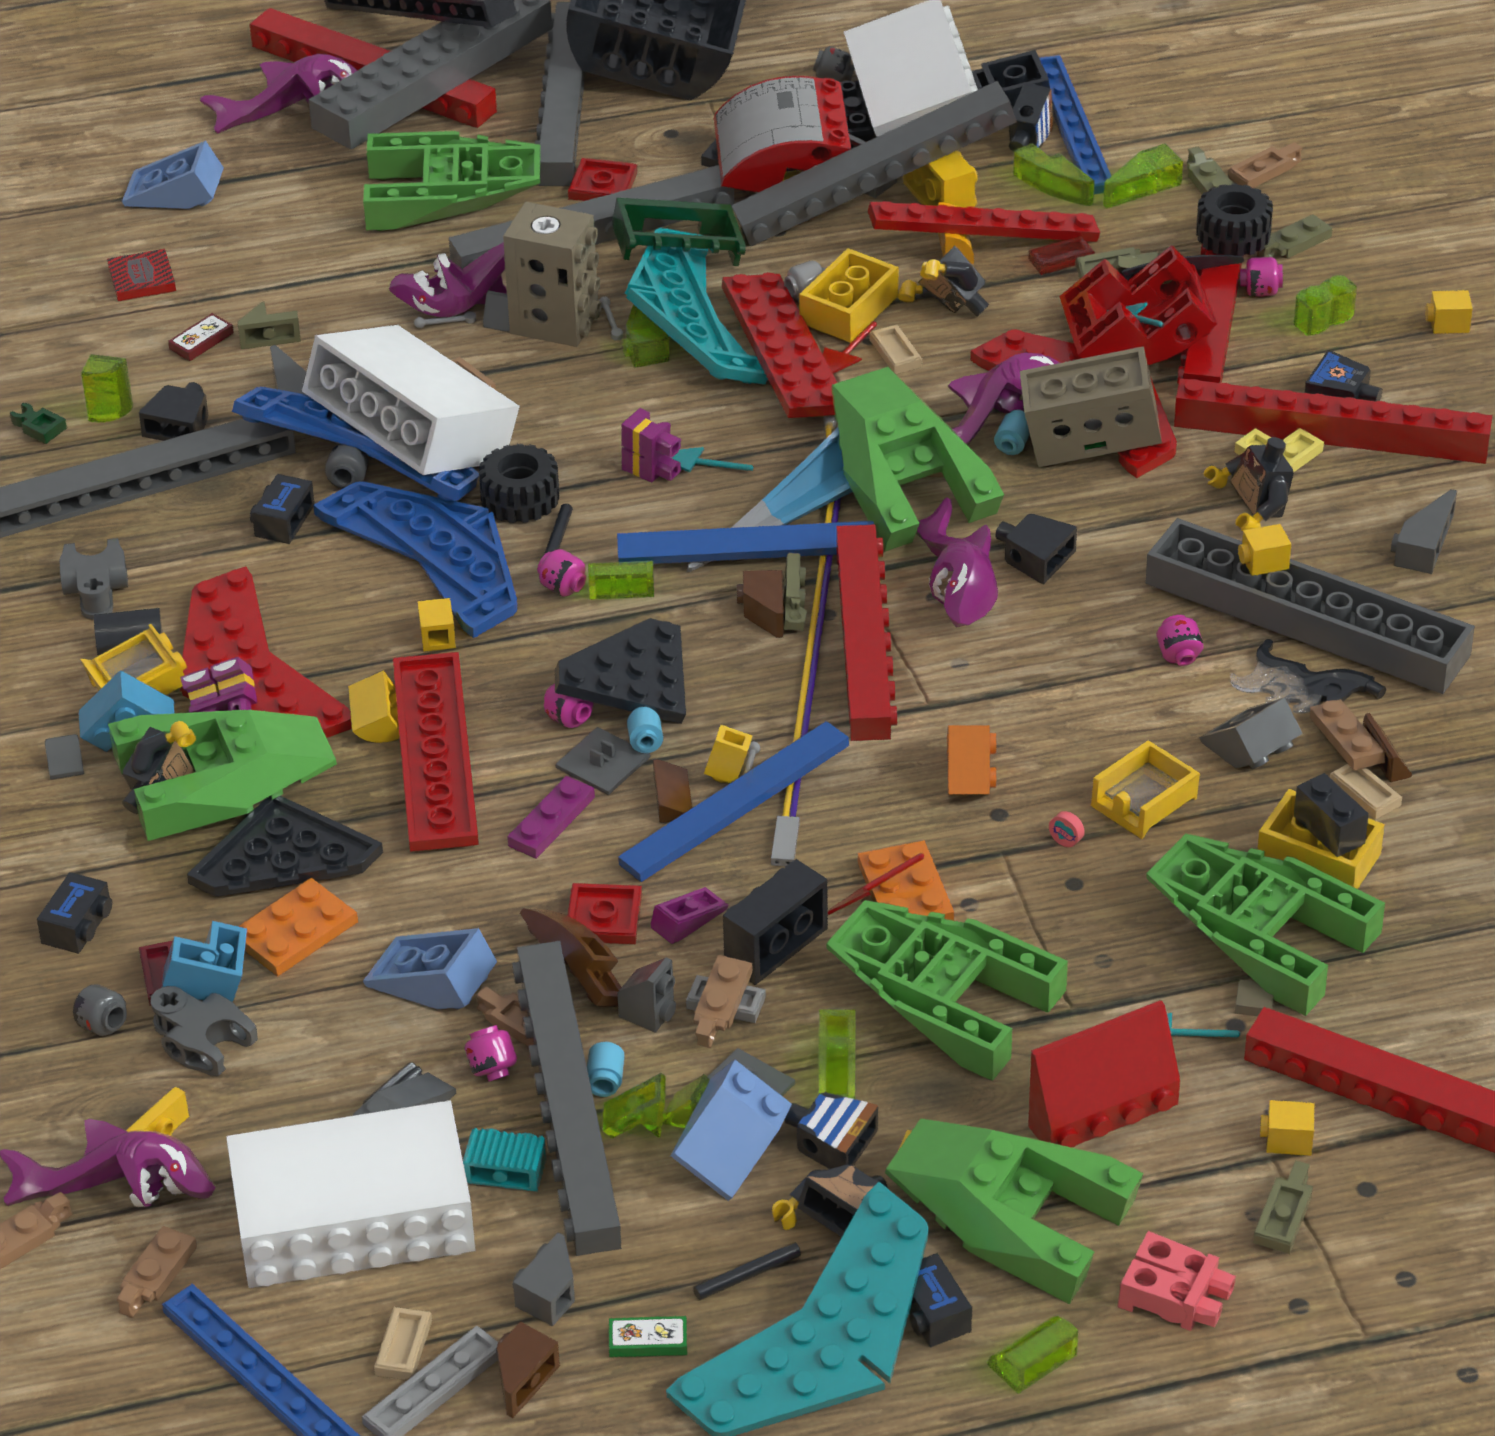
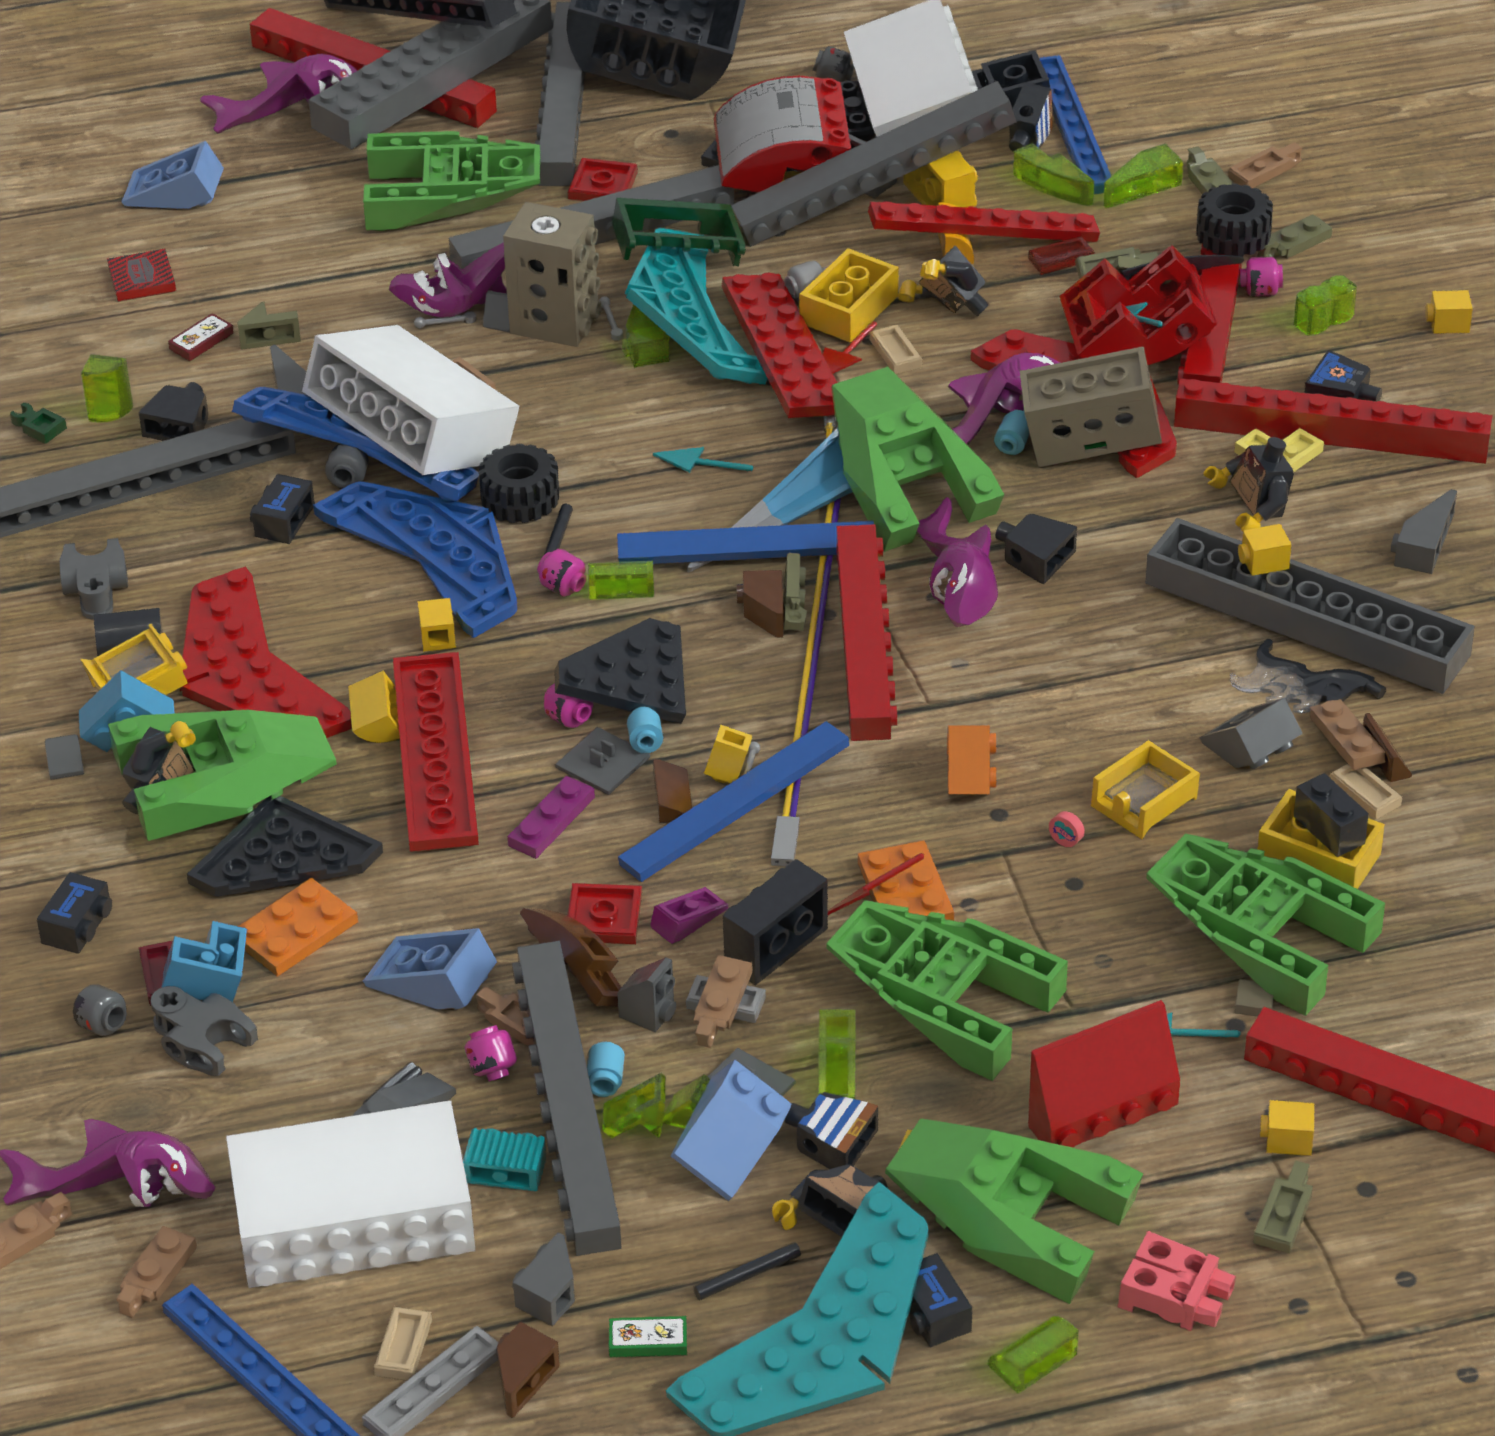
yellow plate [126,1086,189,1136] -> none
magenta hips [181,657,257,713] -> none
magenta hips [621,408,681,483] -> none
dark pink head [1156,615,1203,666] -> none

